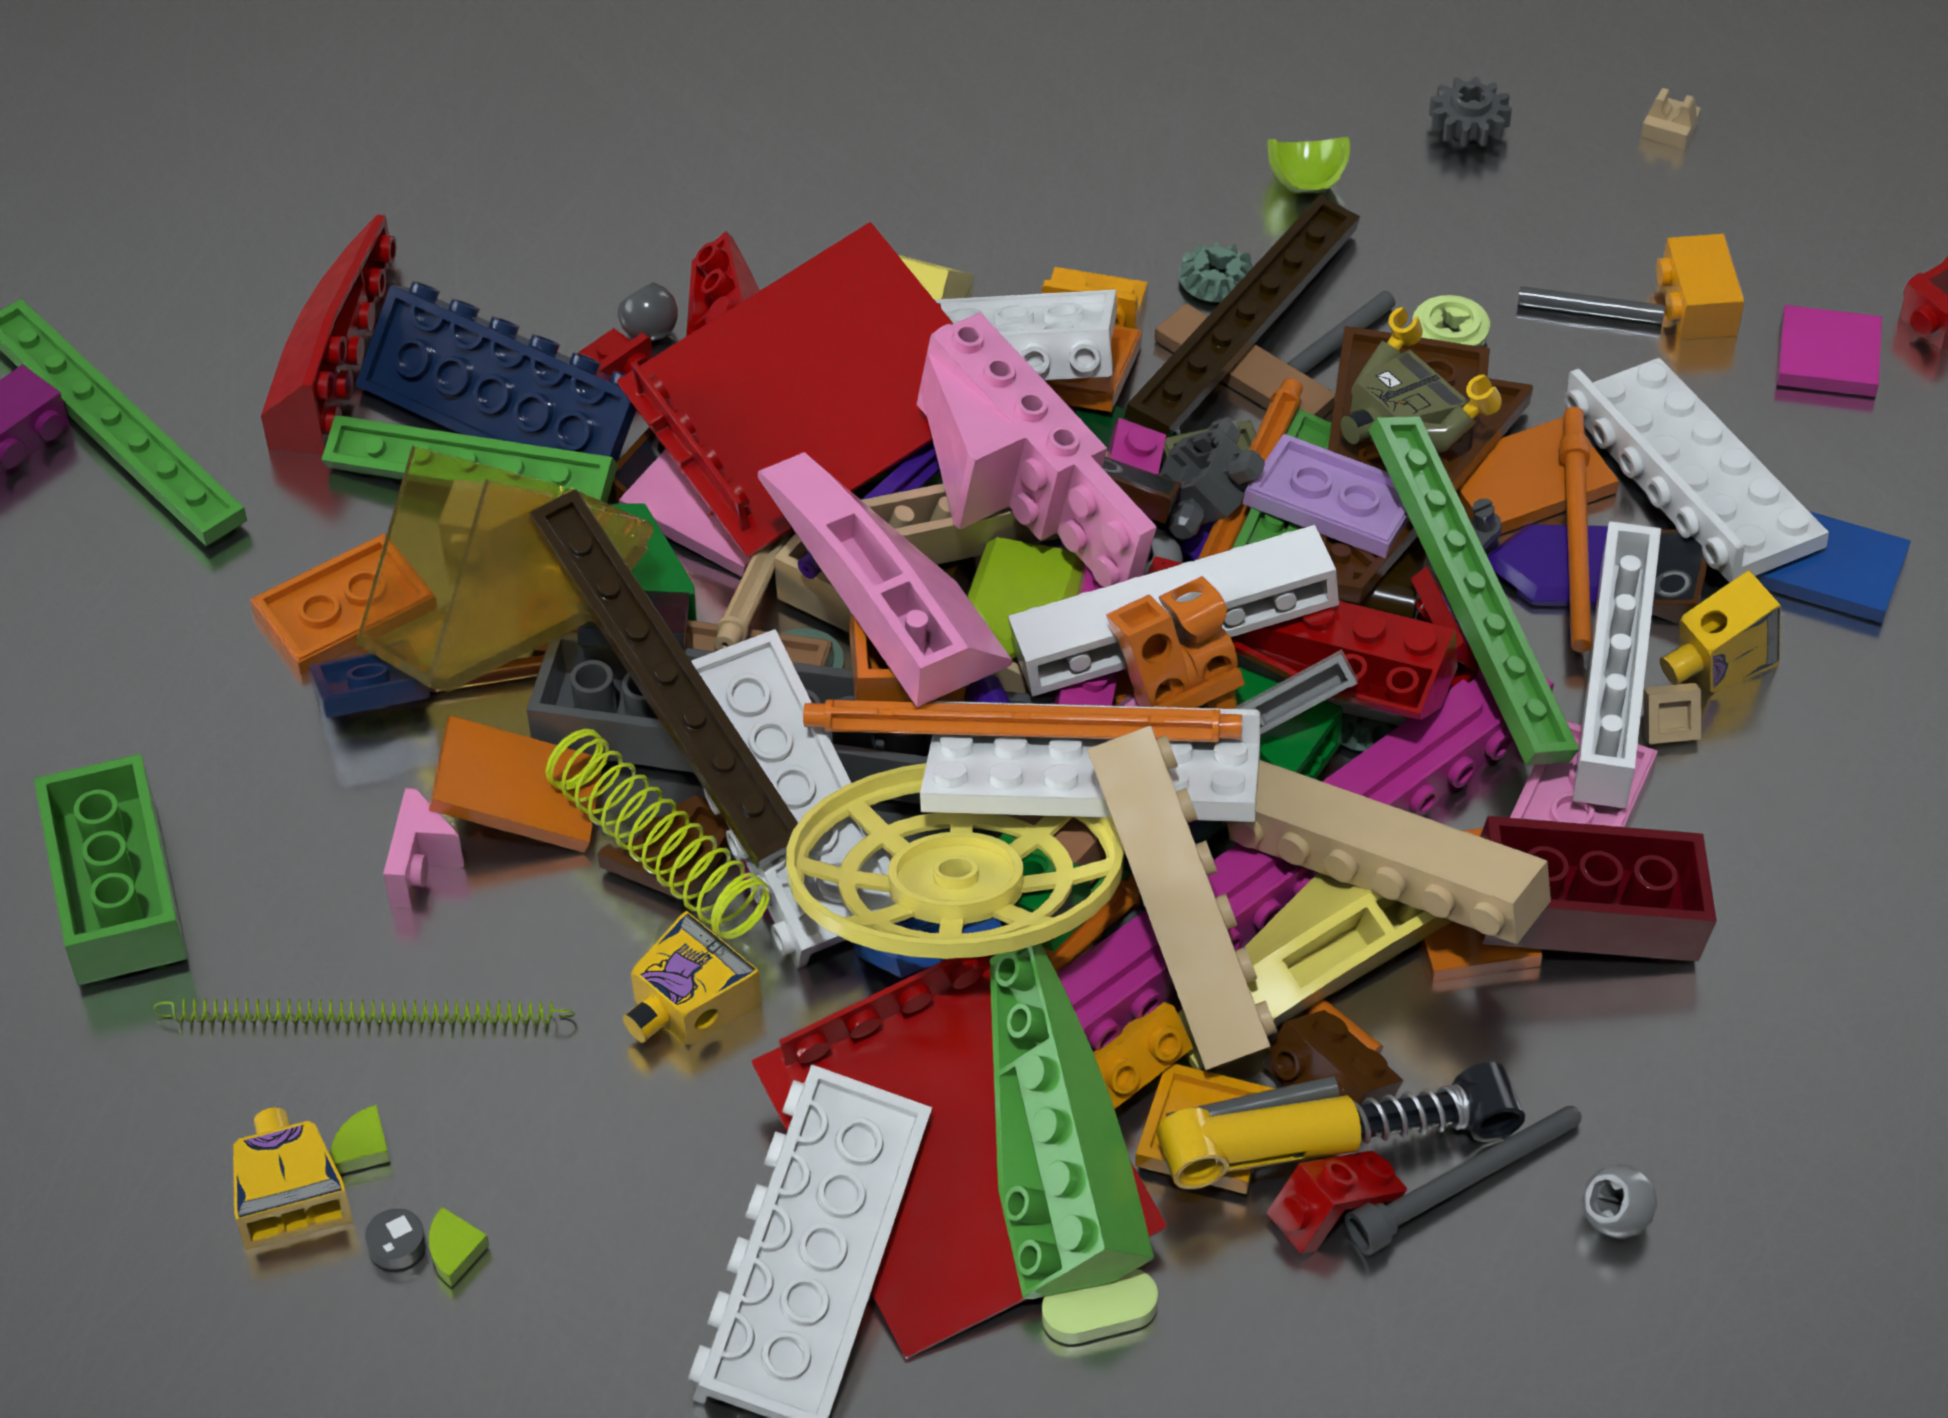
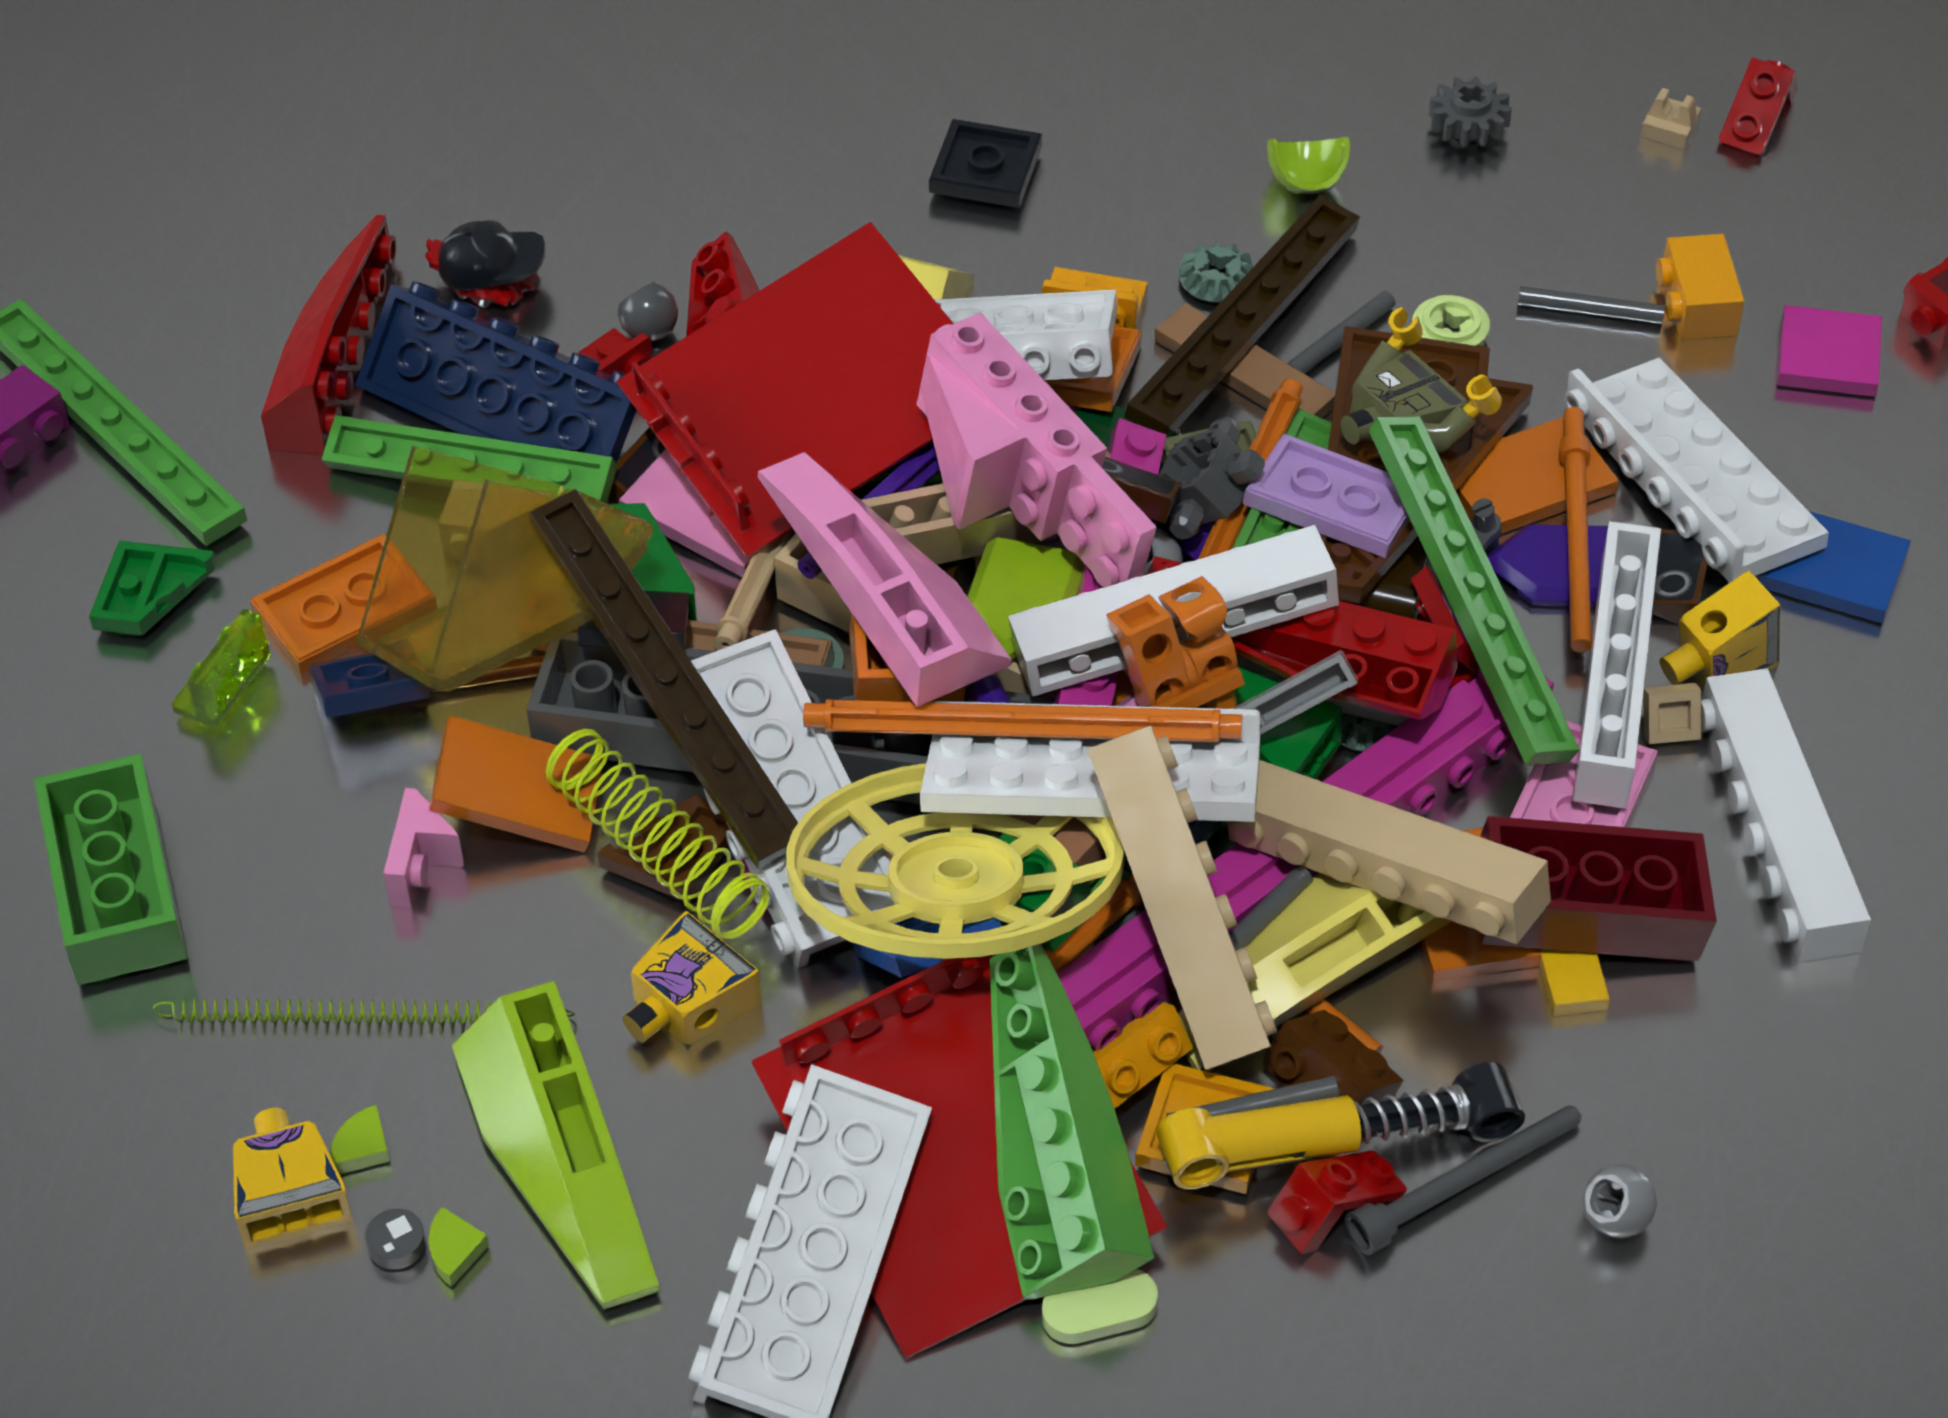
none -> green wing [89,540,217,636]
none -> clear neon green bracket [172,608,271,728]
none -> black hair [425,220,546,308]
none -> lime wedge [452,980,660,1309]
none -> black plate [929,119,1042,208]
none -> dark grey bar [1229,865,1313,951]
none -> yellow tile [1539,949,1610,1016]
none -> white brick [1701,668,1871,963]
none -> red bracket [1719,57,1798,157]

